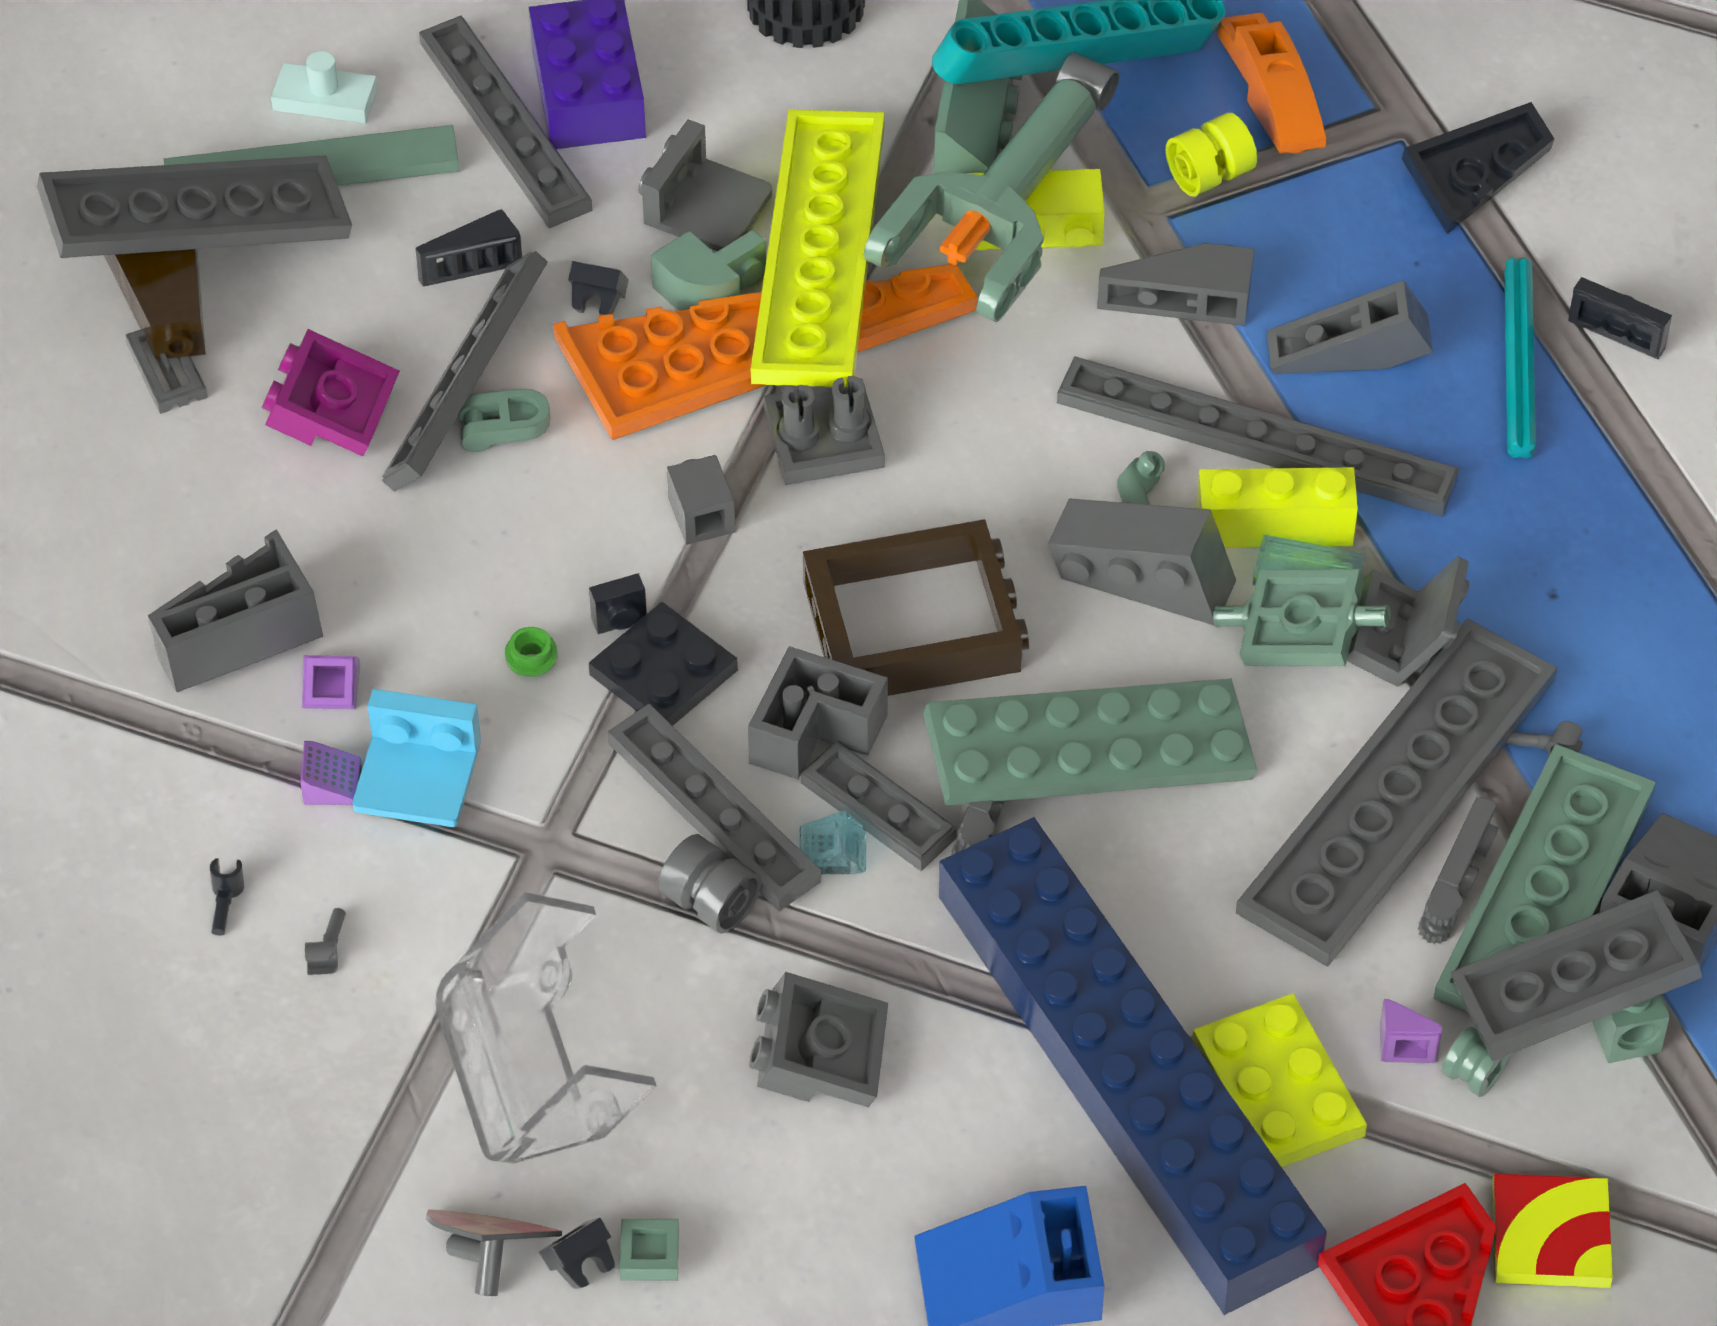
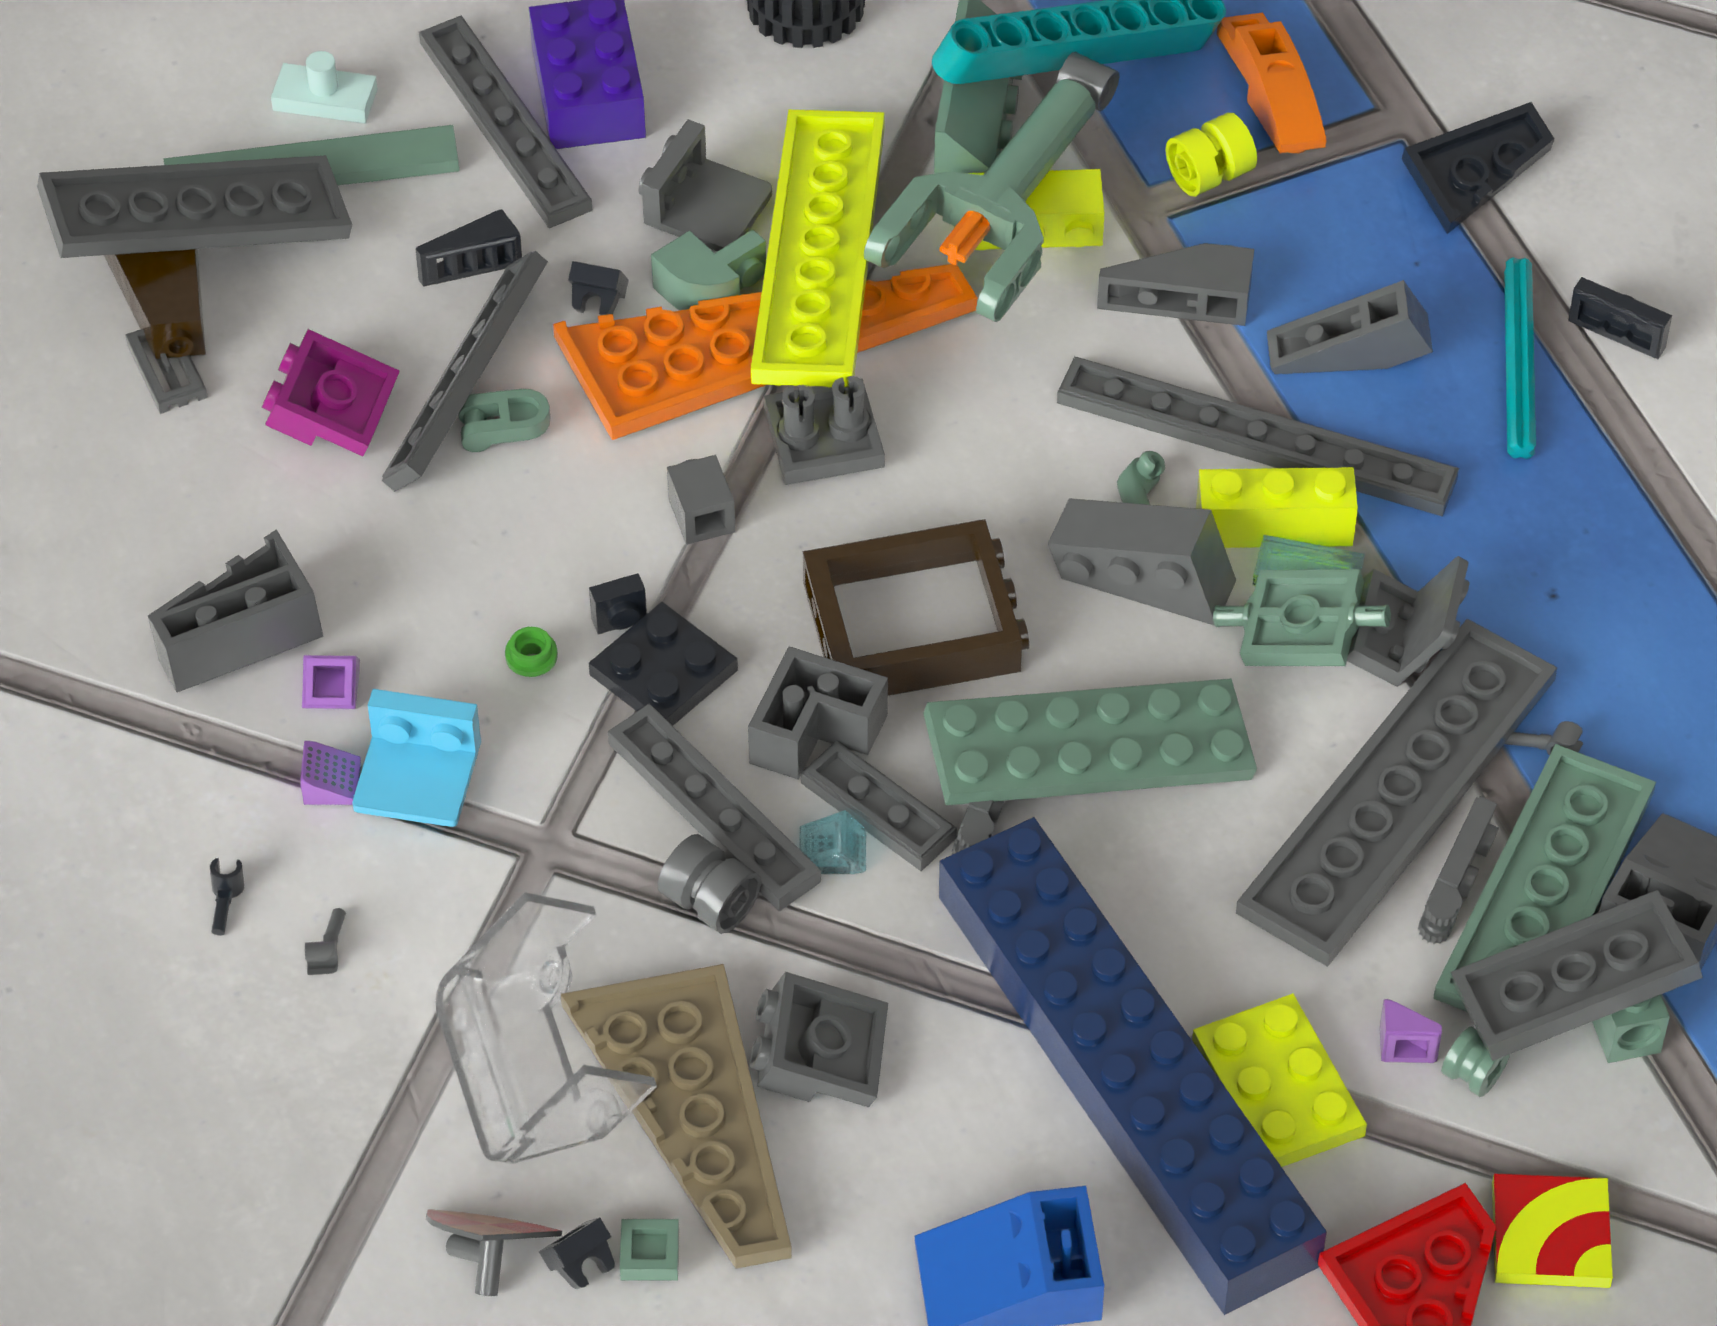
none -> dark tan wing [561,964,792,1269]

